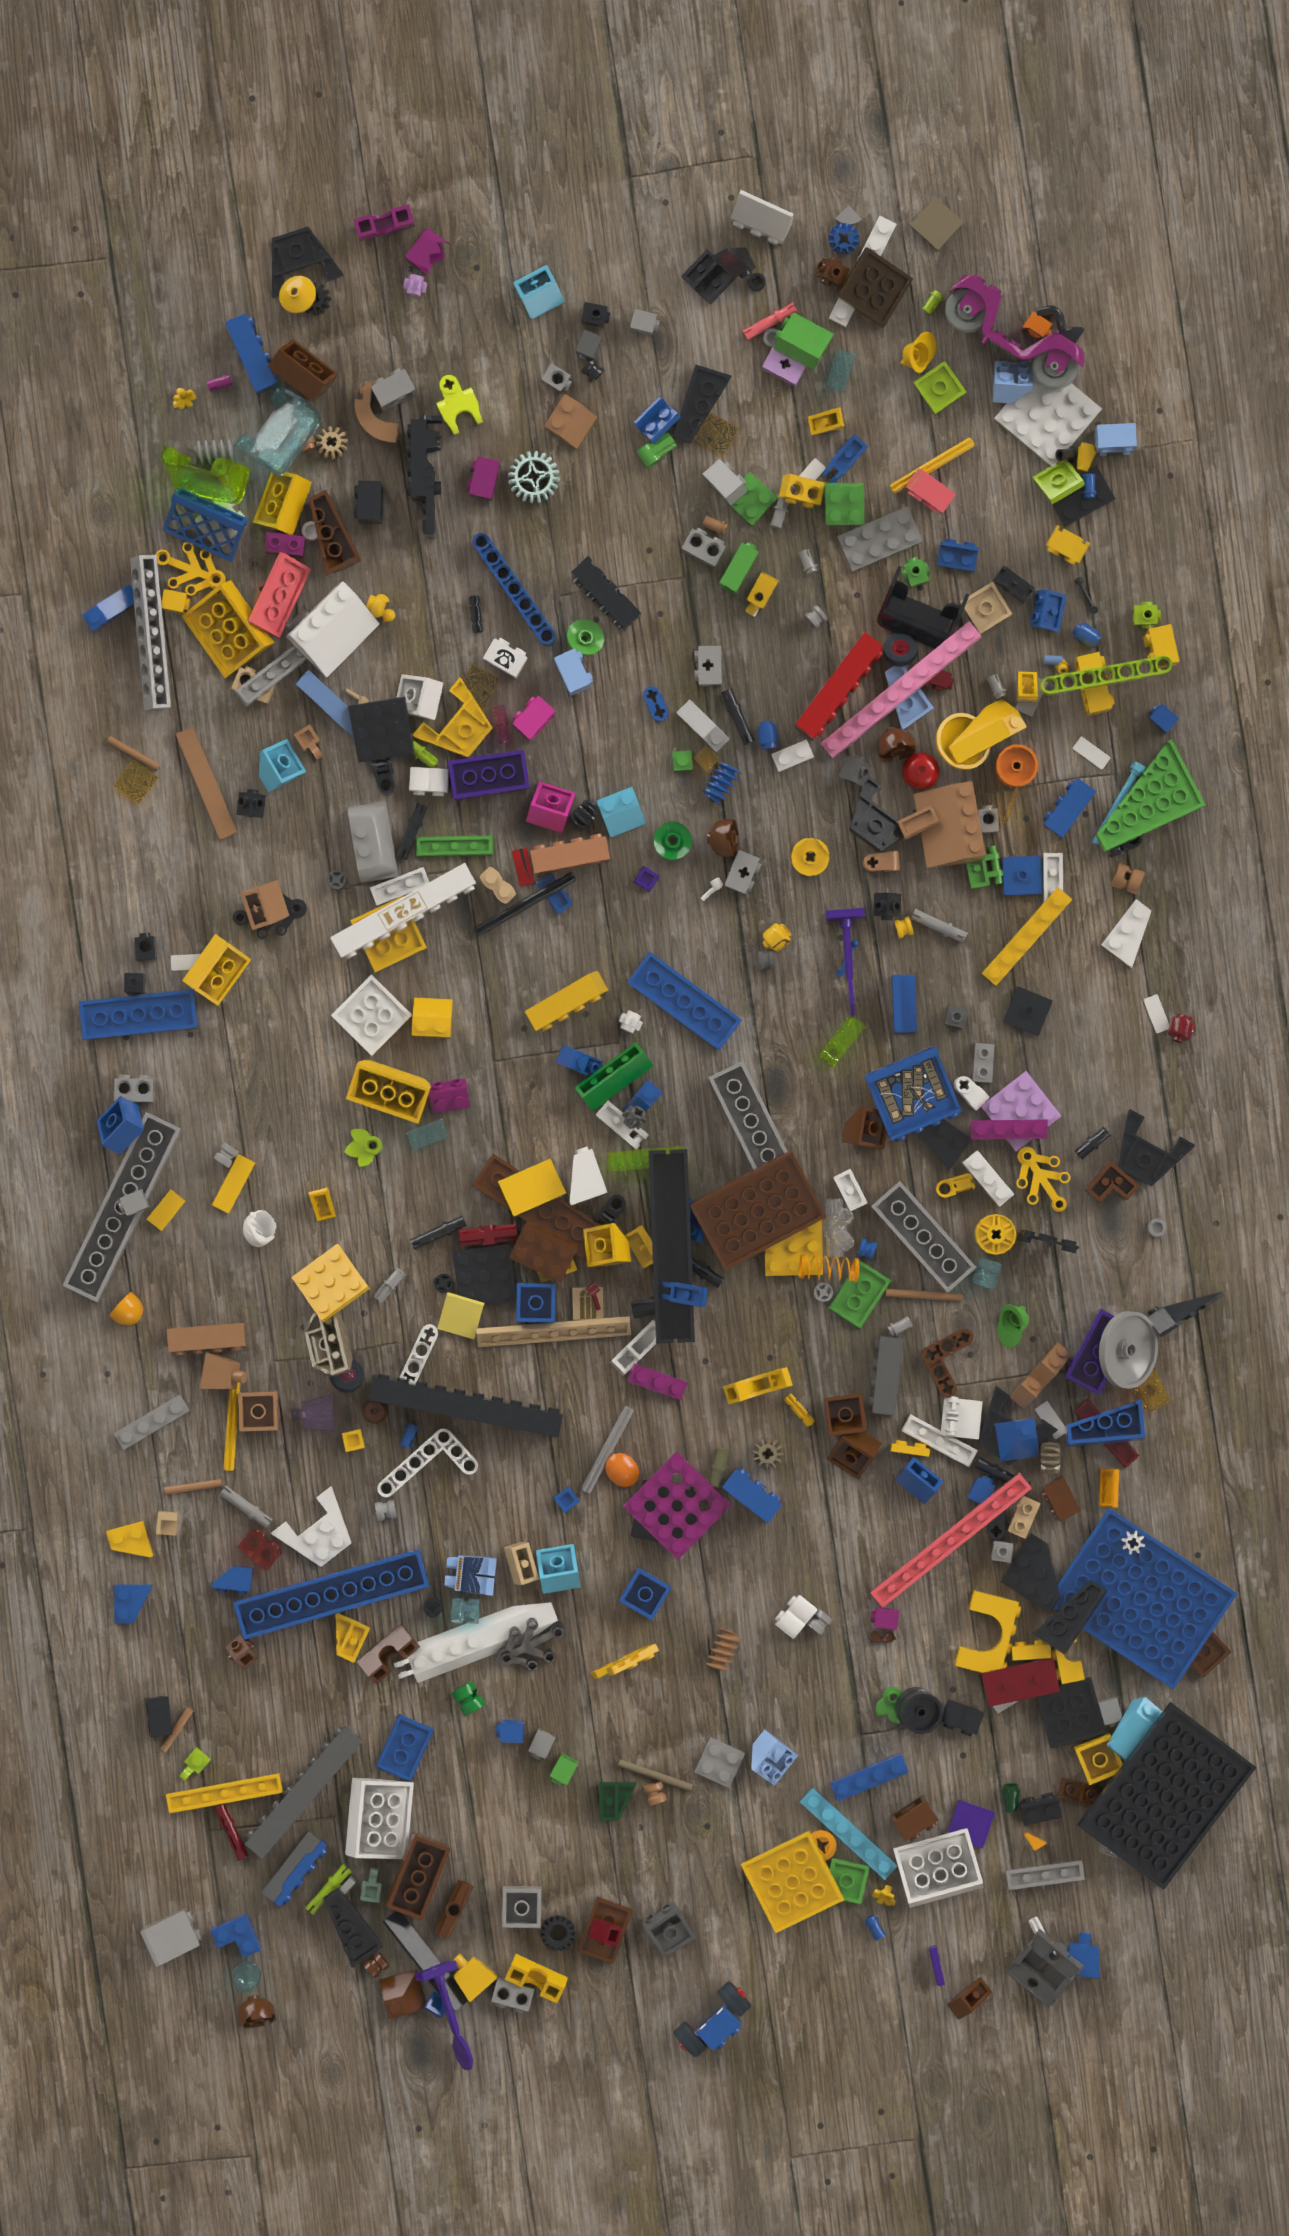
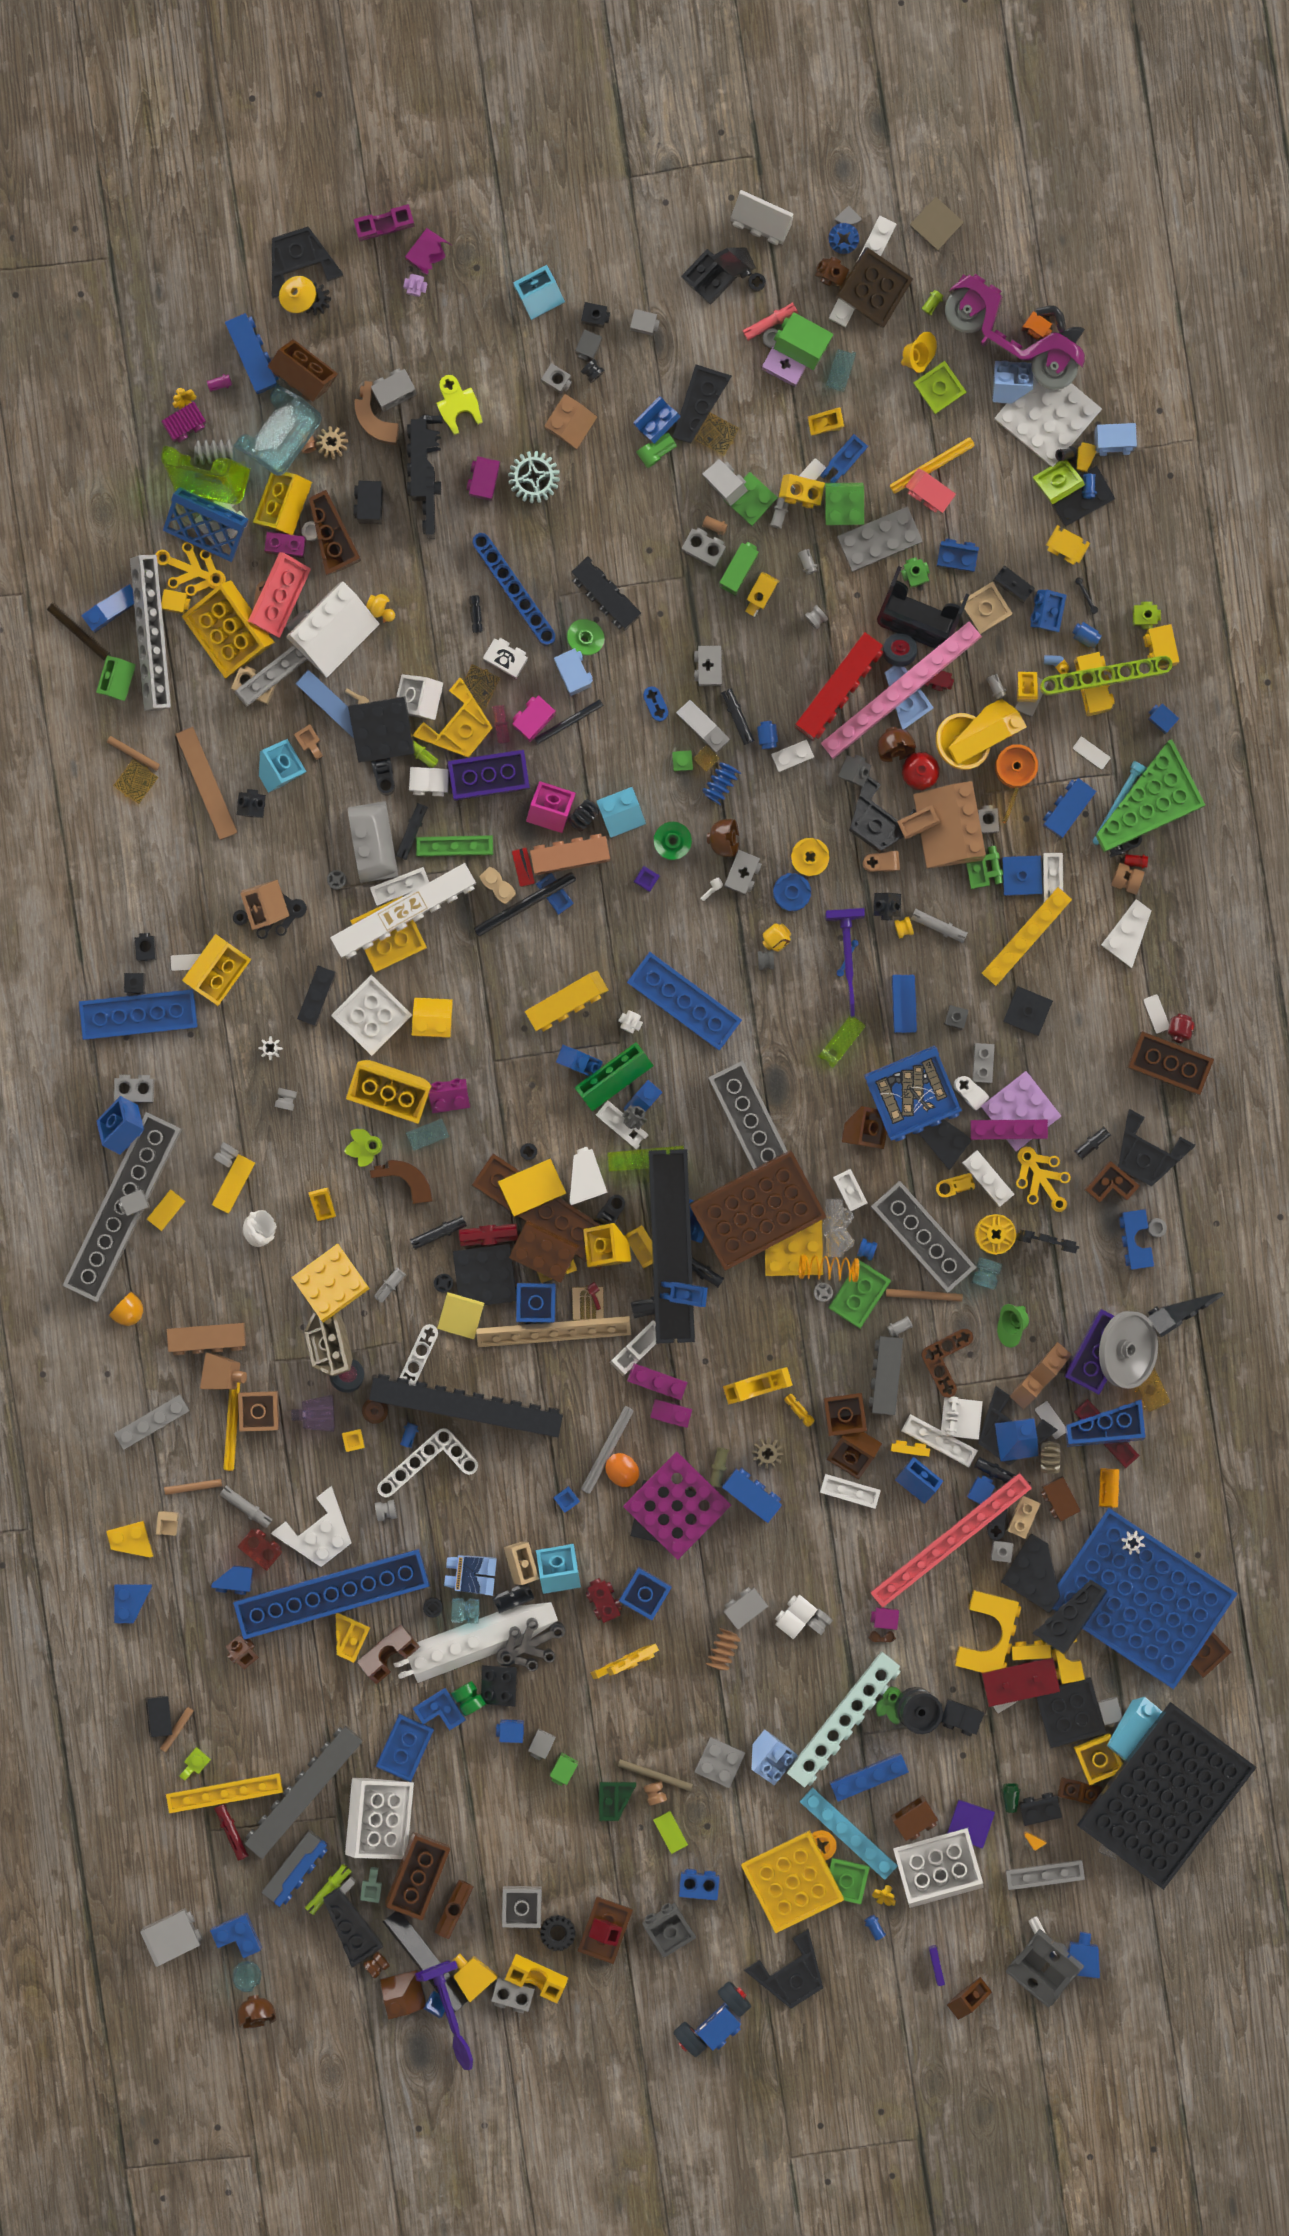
none -> dark brown axle [47,602,110,661]
none -> bright green brick [96,656,136,701]
none -> magenta brick [161,402,207,443]
none -> white gear [258,1036,283,1060]
none -> light grey wheel [274,1088,297,1111]
none -> black arch [297,965,337,1026]
none -> reddish brown arch [370,1160,433,1204]
none -> blue plate [413,1687,466,1731]
none -> black hinge [481,1665,518,1707]
none -> black hinge [493,1583,535,1614]
none -> black bush [520,1143,537,1160]
none -> black bar [534,699,604,744]
none -> dark red brick [586,1578,623,1623]
none -> magenta slope [650,1399,692,1428]
none -> lime tile [653,1811,688,1854]
none -> blue brick [679,1869,719,1900]
none -> light grey brick [724,1587,768,1630]
none -> black wing [744,1928,823,2009]
none -> blue tile [773,873,811,911]
none -> light aqua brick [786,1651,901,1787]
none -> white plate [820,1474,881,1509]
none -> blue arch [1119,1209,1154,1270]
none -> red pin [1124,854,1148,869]
none -> reddish brown brick [1127,1031,1214,1095]

